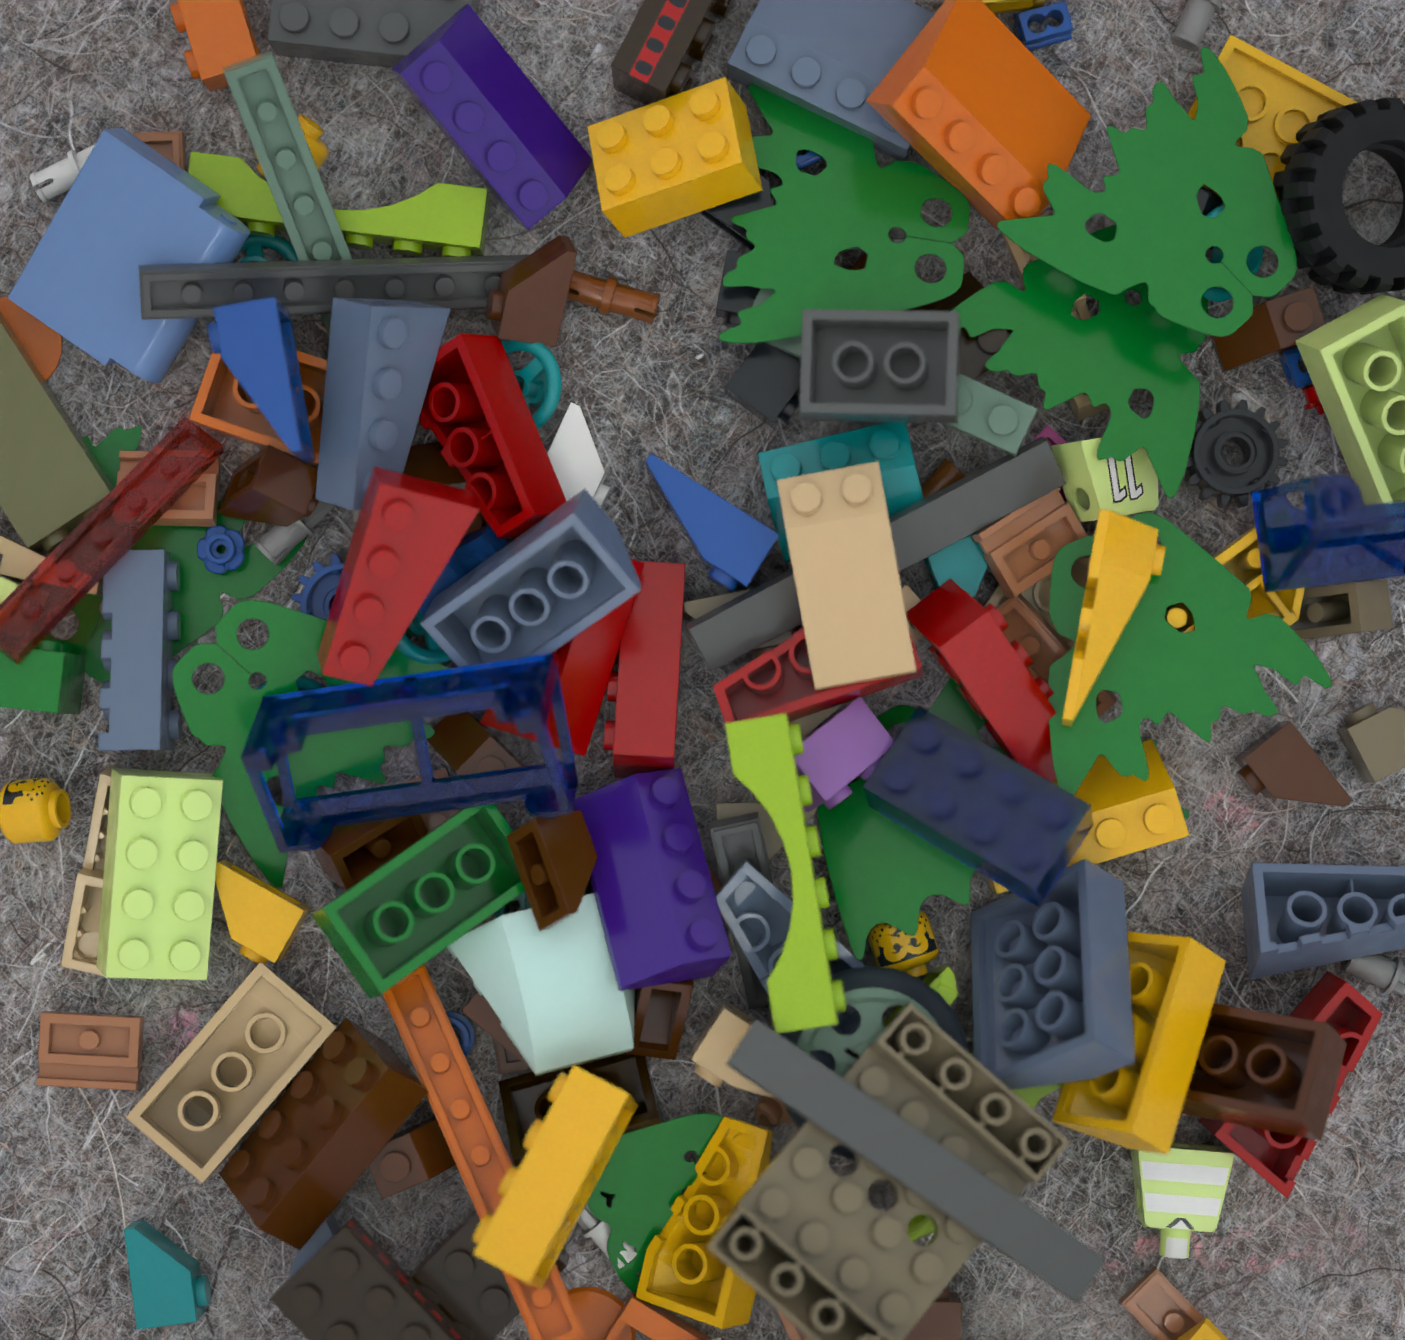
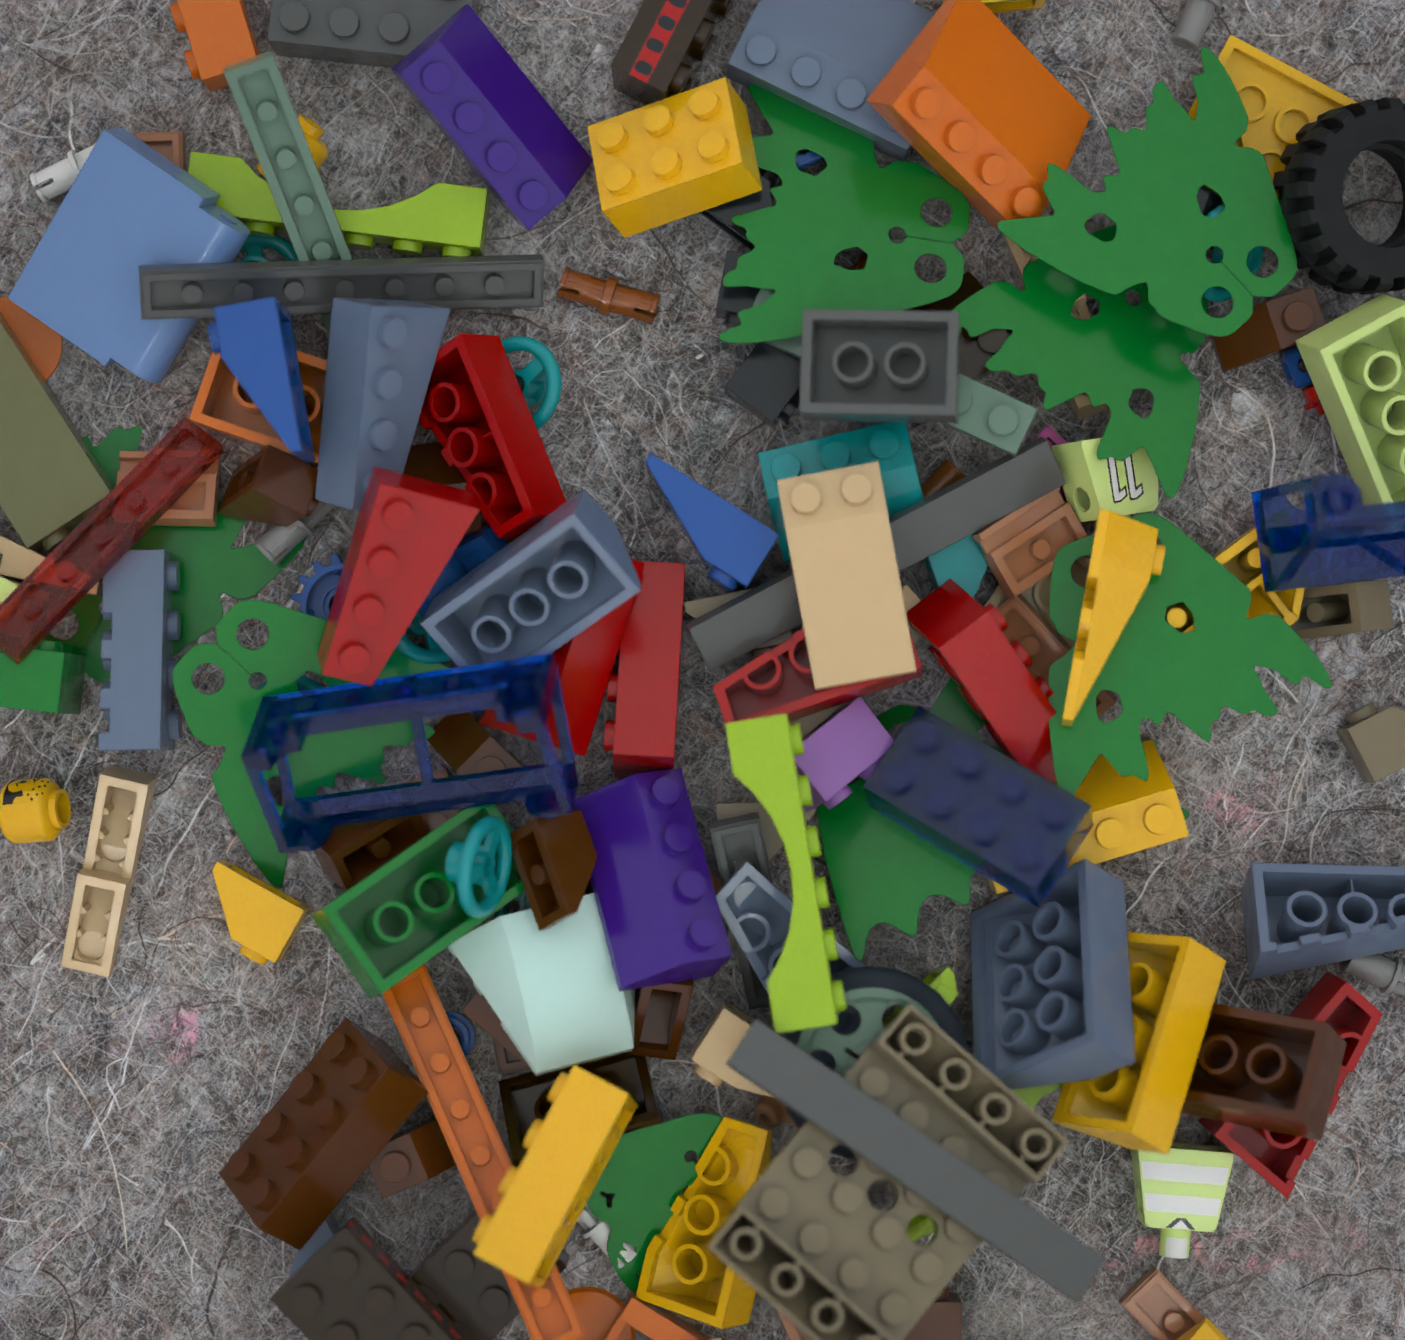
nougat plate [36,1011,144,1091] -> none
yellowish green brick [96,768,223,980] -> none
teal slope [124,1220,211,1330] -> none
tan slope [125,962,337,1183] -> none
blue plate [197,525,245,574] -> none
reddish brown slope [486,235,577,347] -> none
white slope [547,402,610,508] -> none
yellow head [867,911,939,977] -> none
blue piece [1014,0,1073,51] -> none
black gear [1184,399,1288,508] -> none
reddish brown slope [1234,721,1352,806] -> none
none -> teal piece [445,816,512,918]

